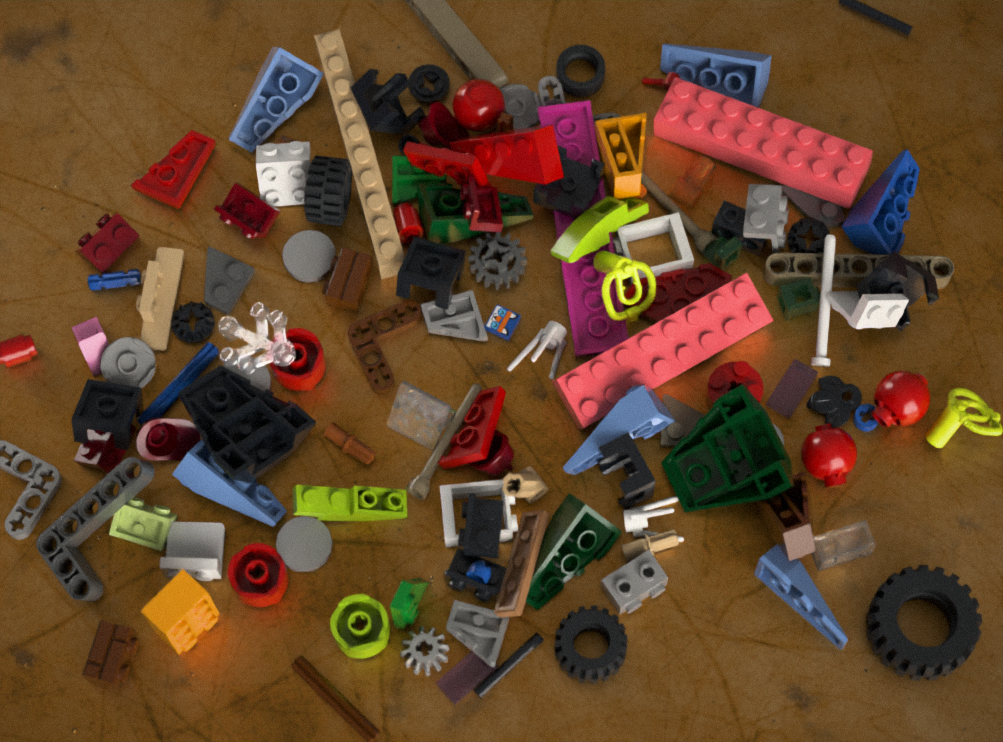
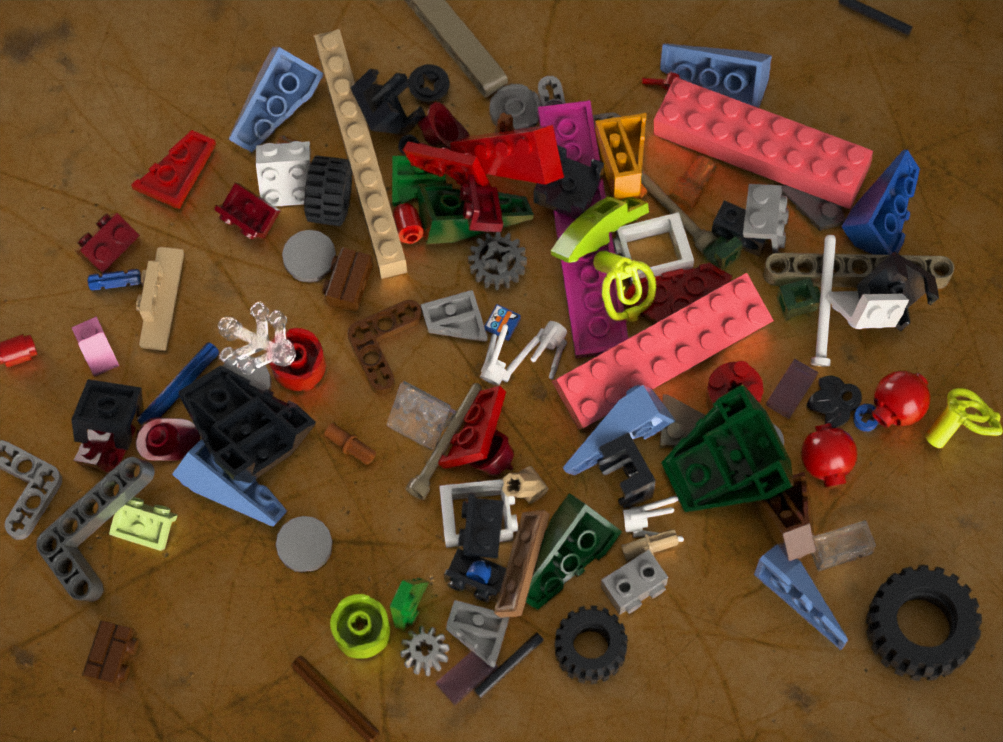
light grey tile [100,337,156,388] -> none
light orange brick [141,569,219,654] -> none
white bracket [160,522,225,581] -> none
black gear [171,300,215,343] -> none
dark grey wing [204,246,255,316] -> none
red brick [228,543,289,607] -> none
lime slope [293,484,407,521] -> none
black panel [396,237,466,310] -> none
red brick [453,79,505,132] -> none
black tyre [556,45,605,97] -> none
black gear [787,217,830,254] -> none
none -> white plant [480,324,539,386]

